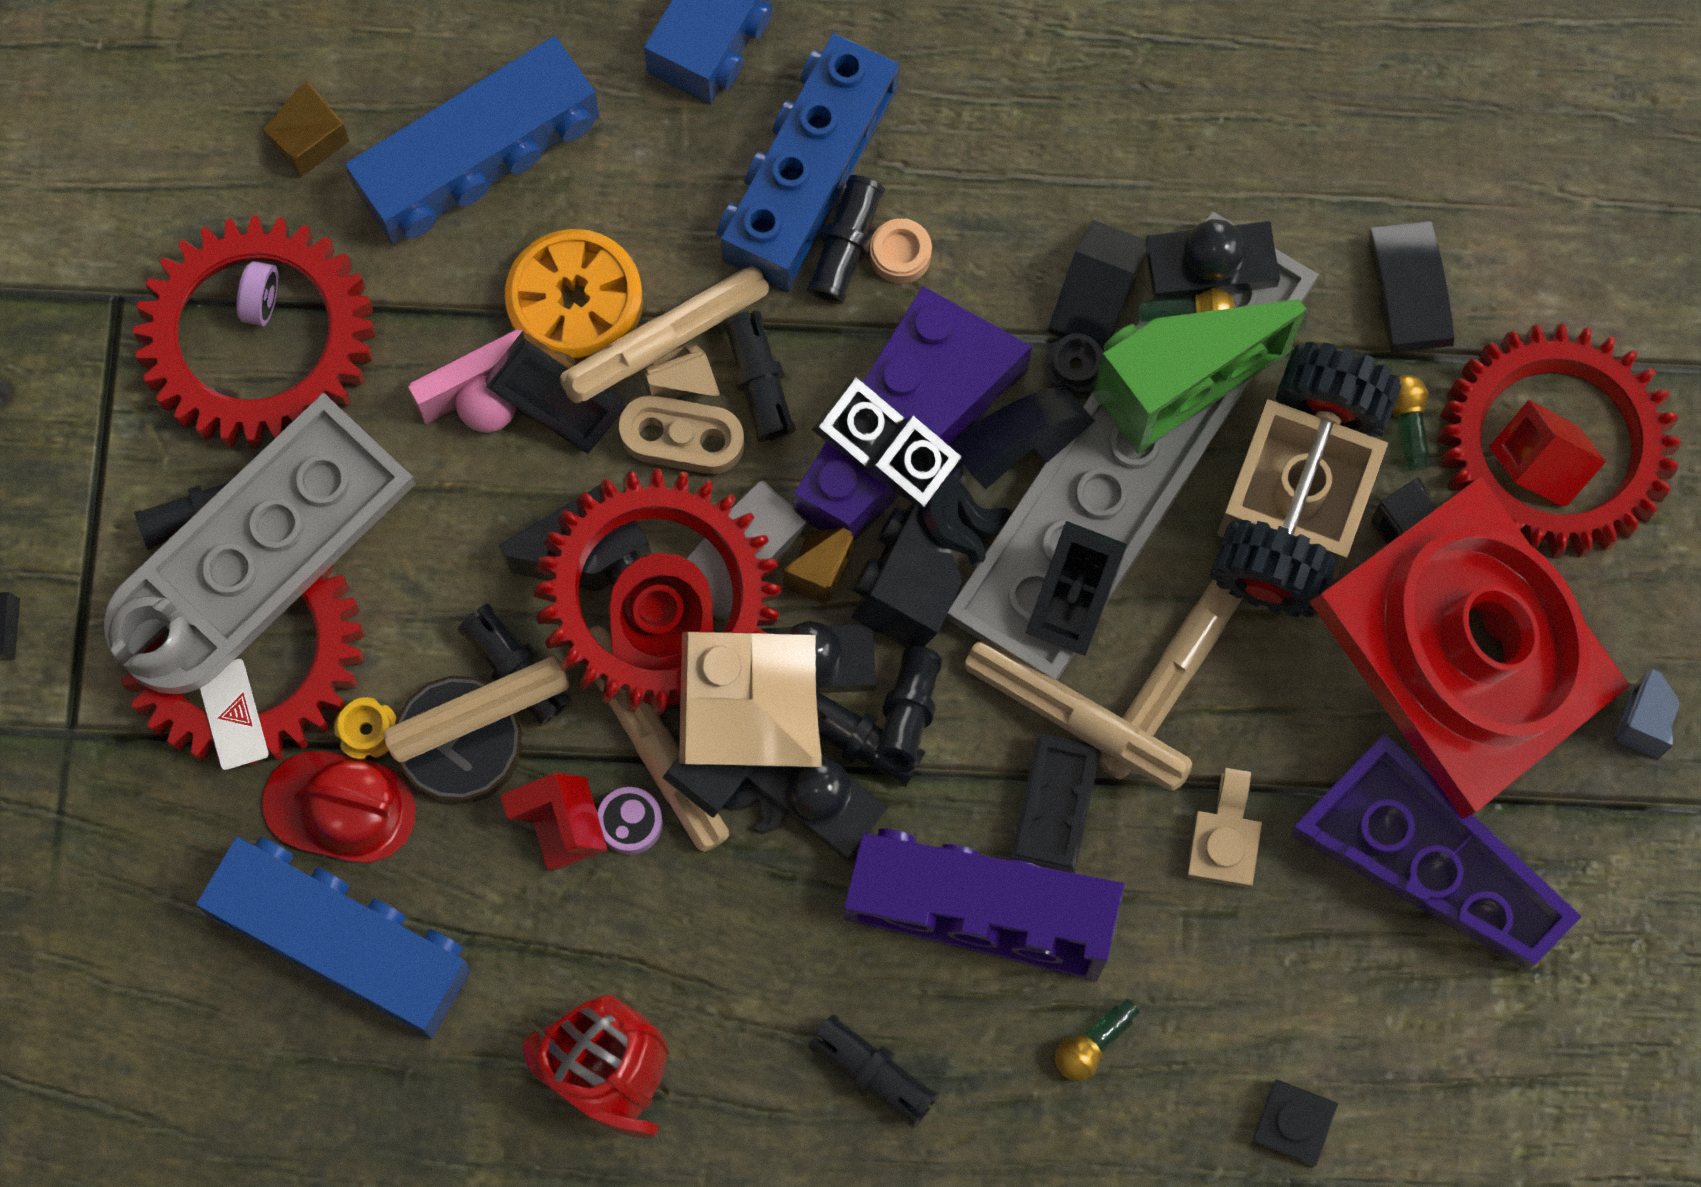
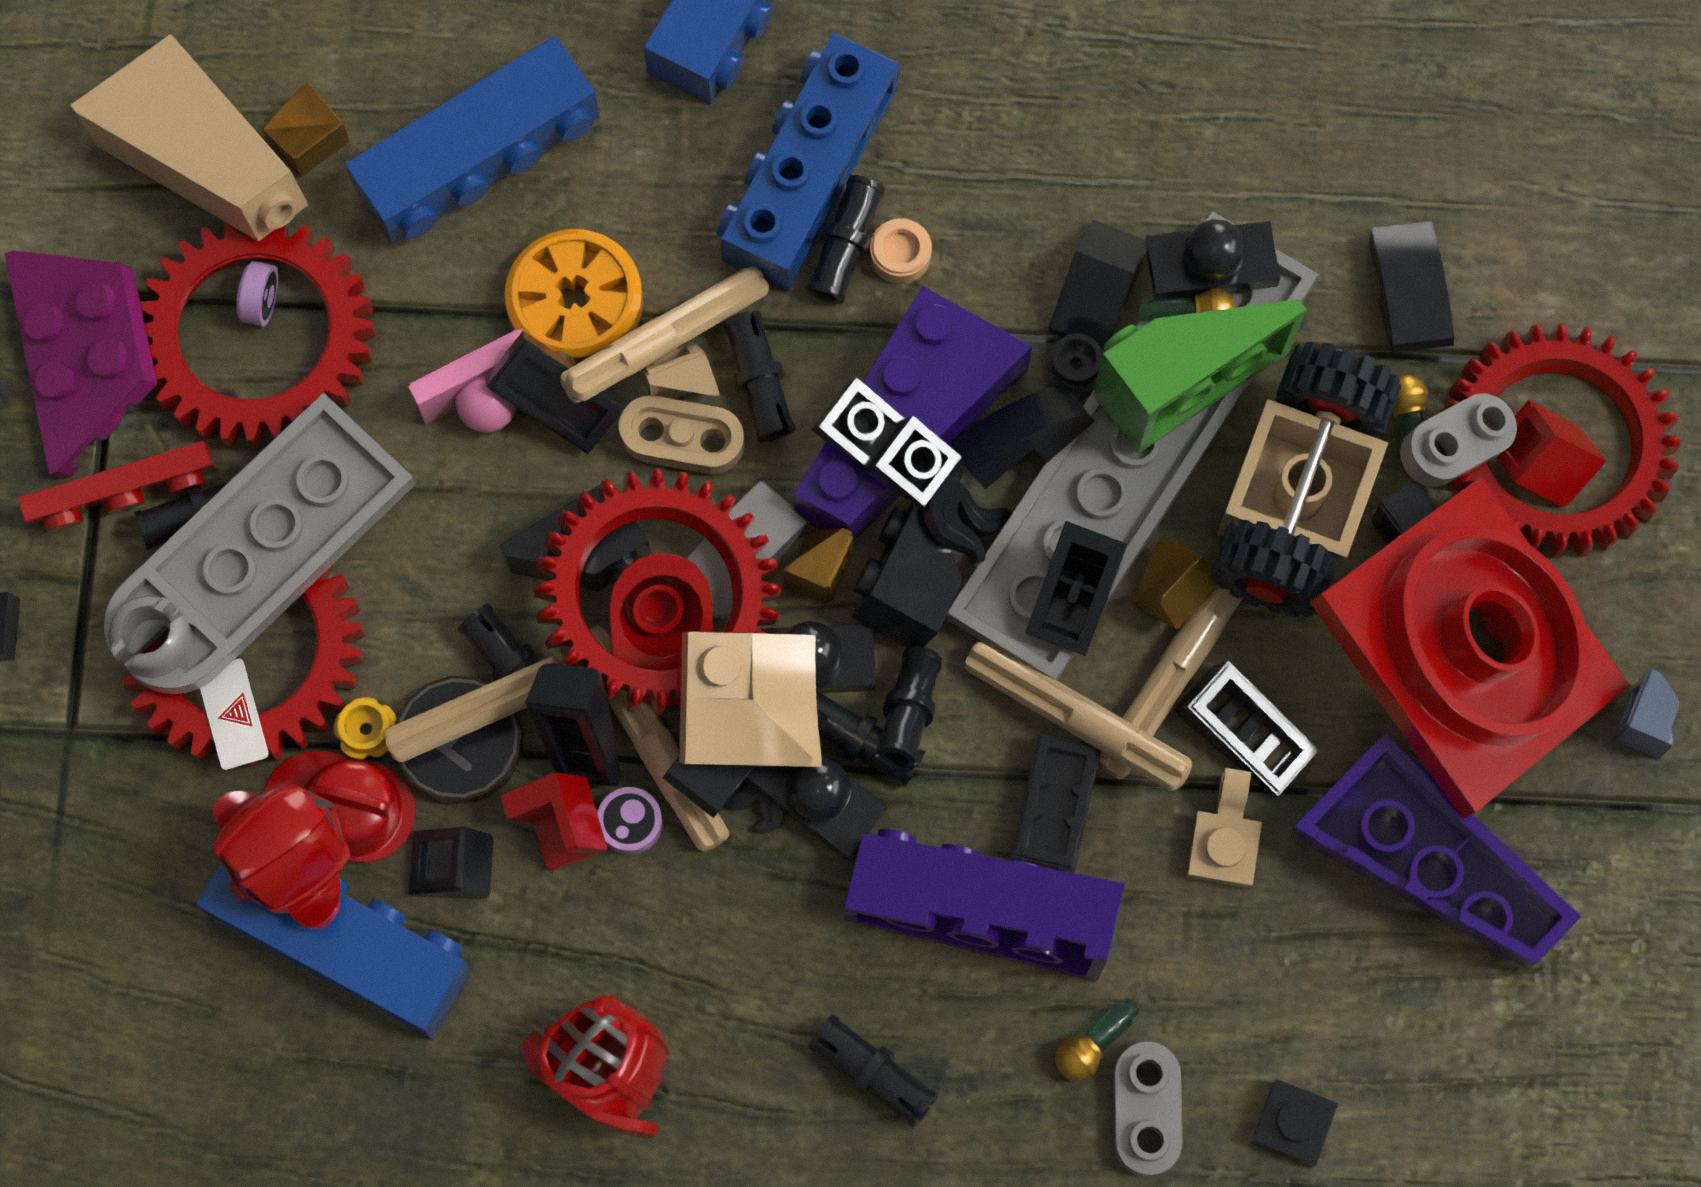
none -> magenta wing [5,250,157,479]
none -> red plate [18,441,218,532]
none -> tan slope [70,34,309,241]
none -> red piece [212,781,350,930]
none -> black slope [409,827,494,899]
none -> black slope [525,663,622,786]
none -> light grey plate [1113,1042,1183,1178]
none -> pearl gold slope [1133,536,1219,630]
none -> slope [1174,661,1319,797]
none -> light grey plate [1400,393,1517,487]

